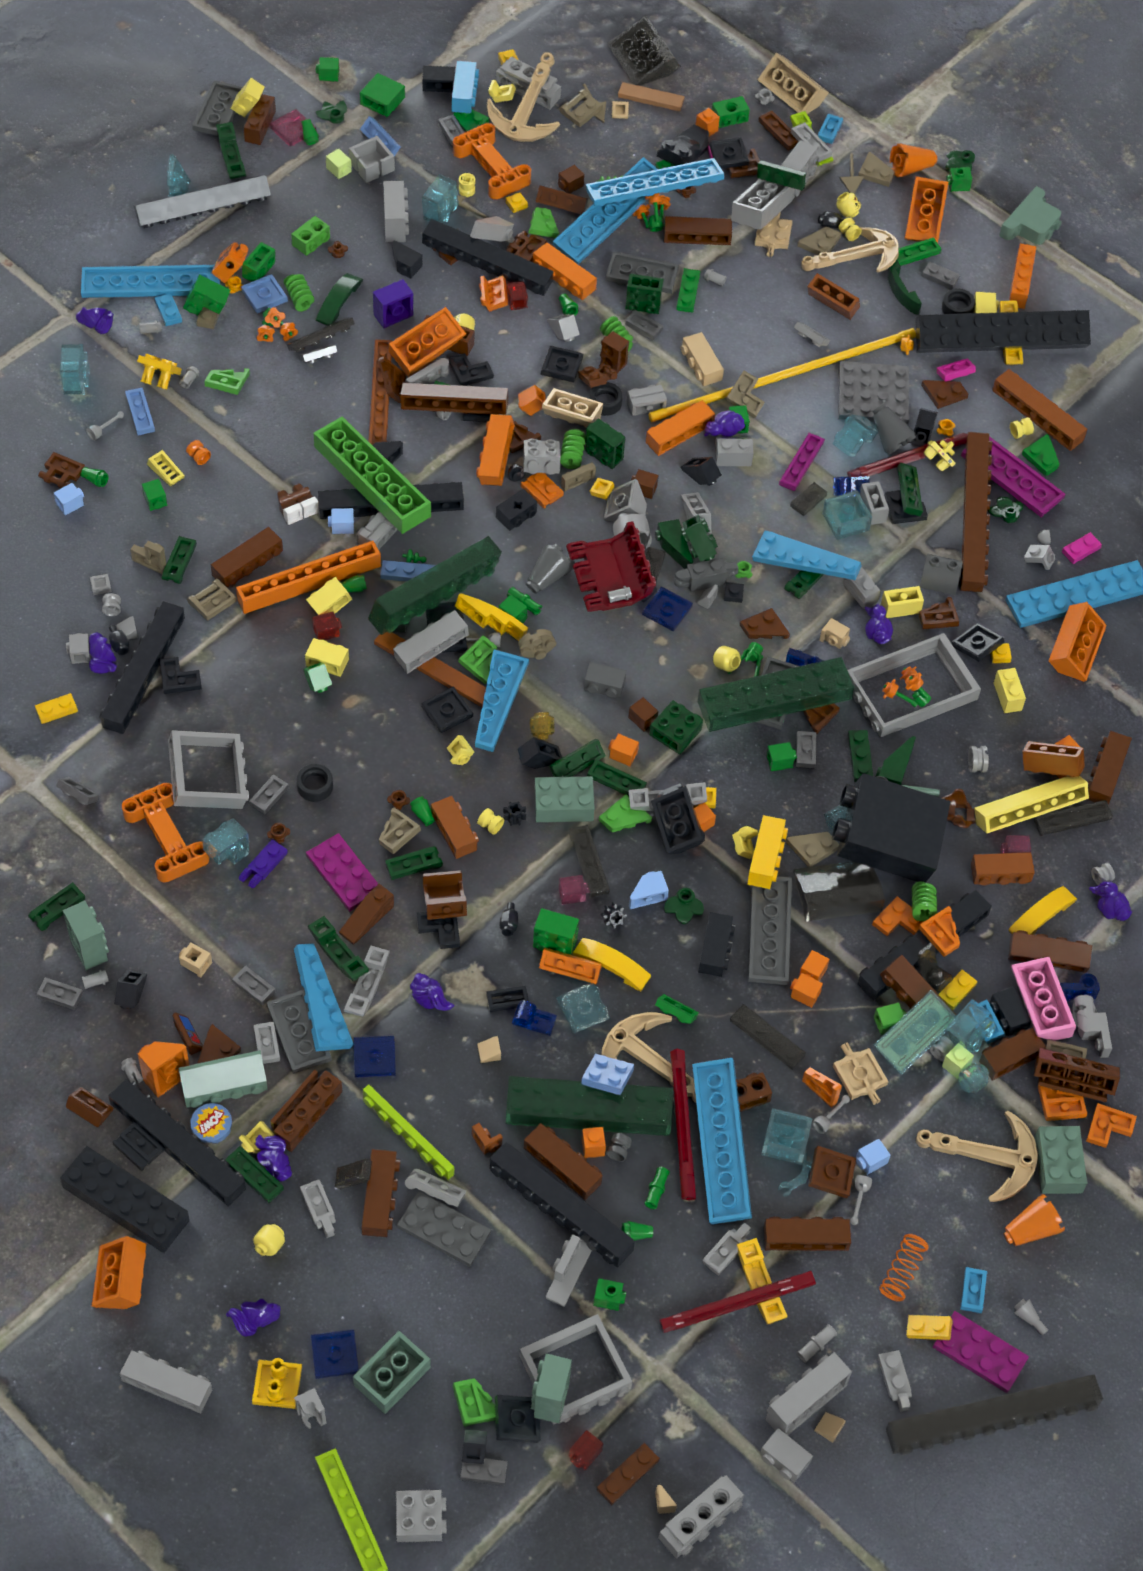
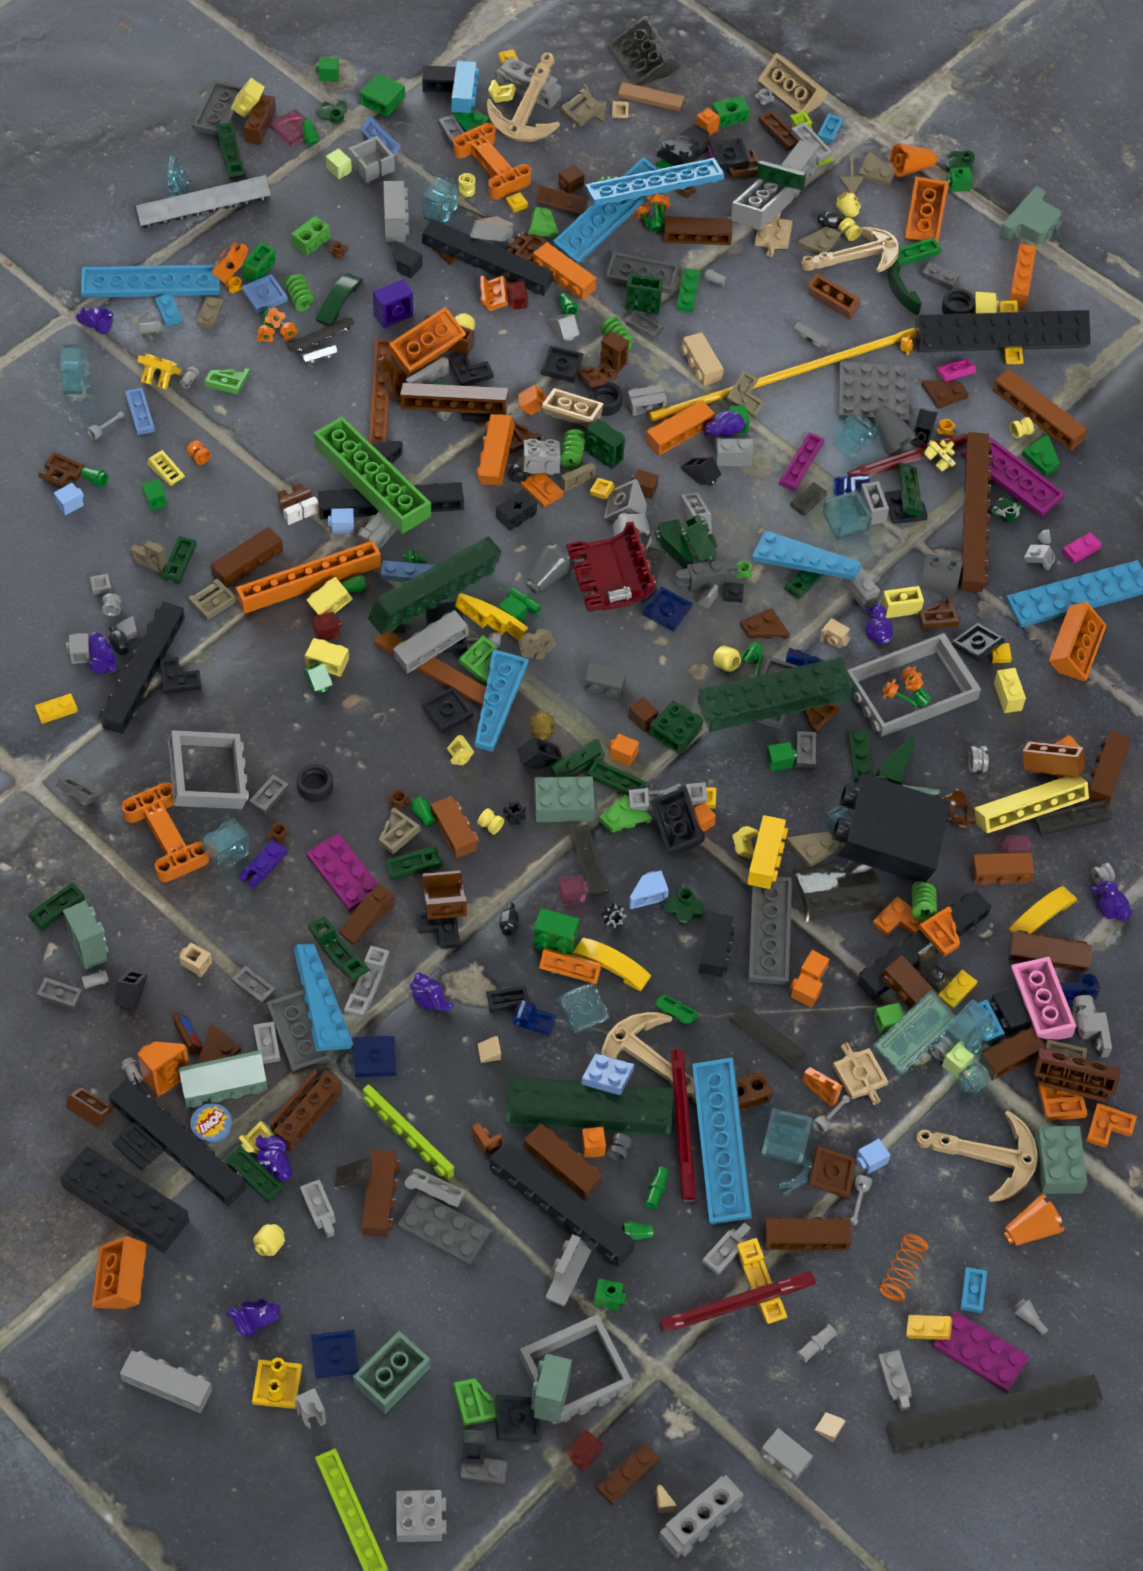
green brick [183,274,231,316] -> none
light grey brick [765,1352,852,1435] -> none

